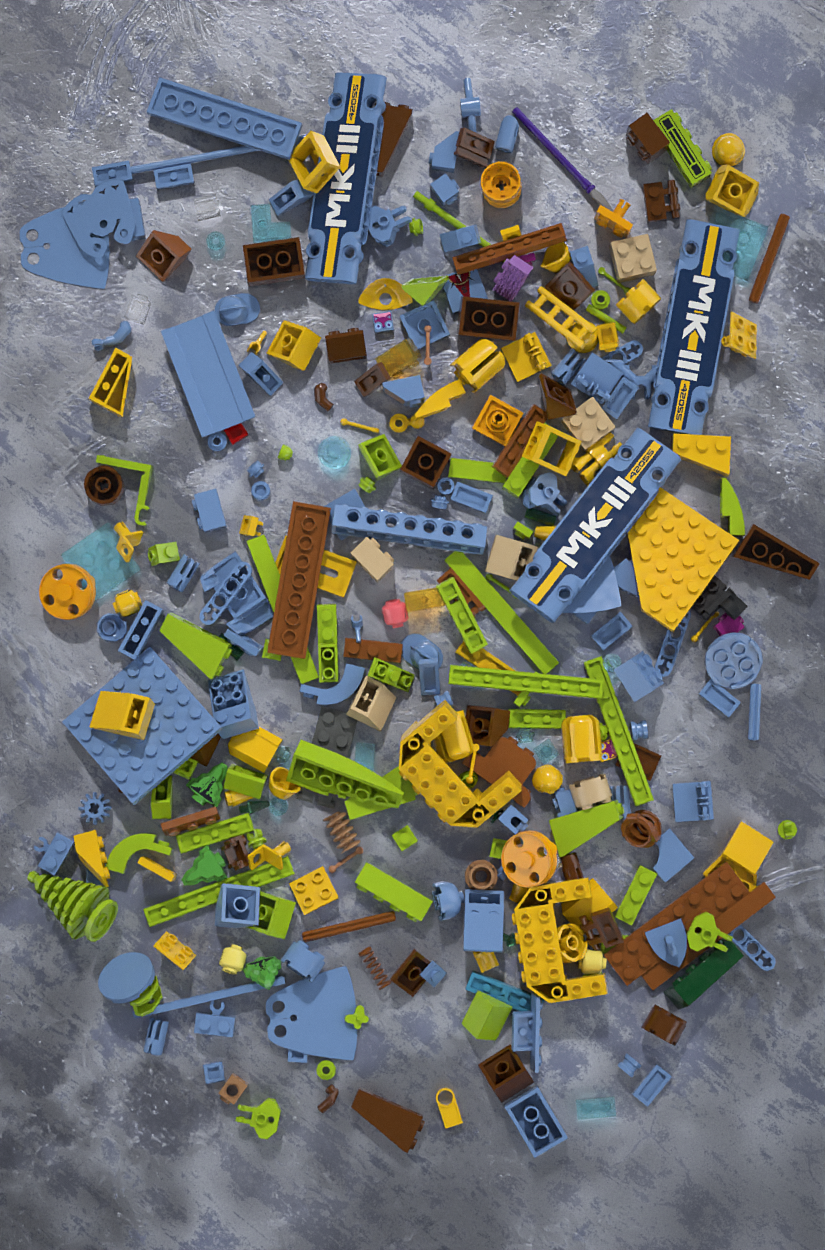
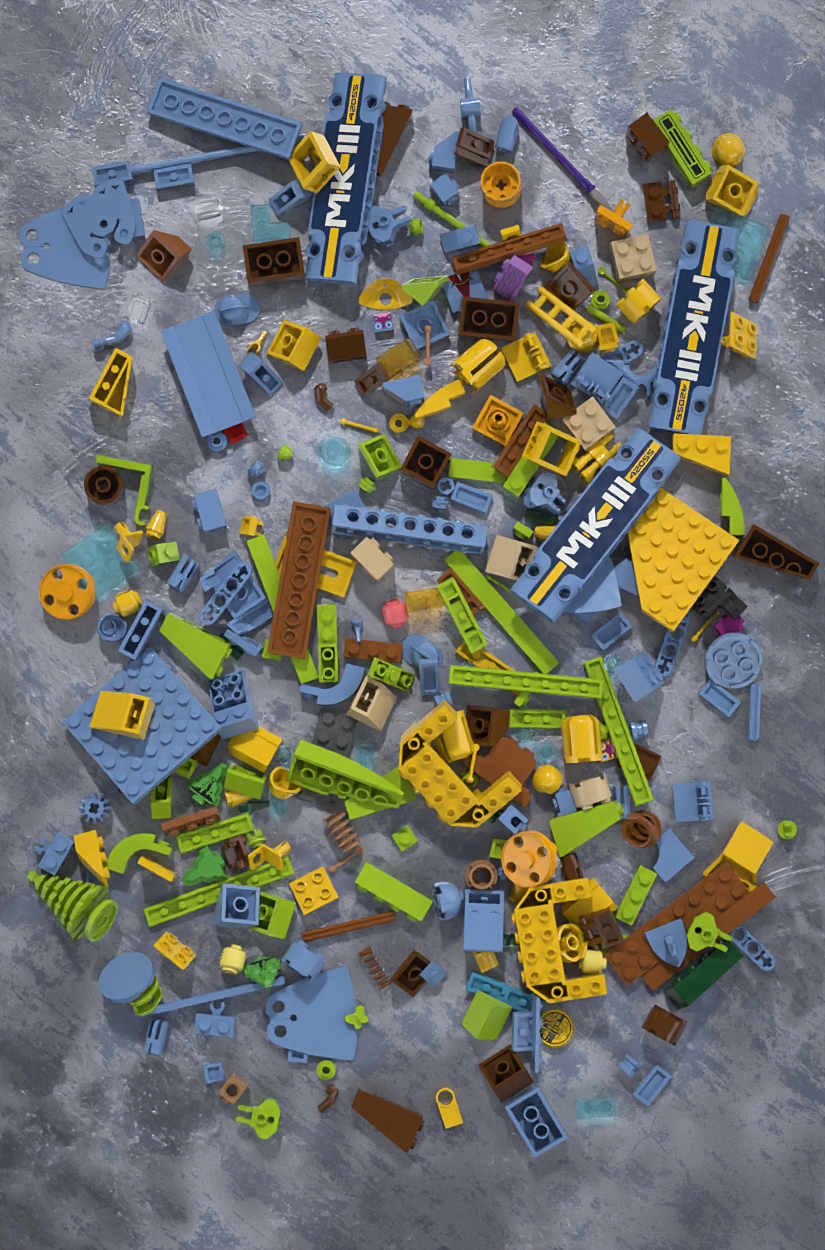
none -> yellow cone [145,510,167,540]
none -> tile [539,1008,574,1047]

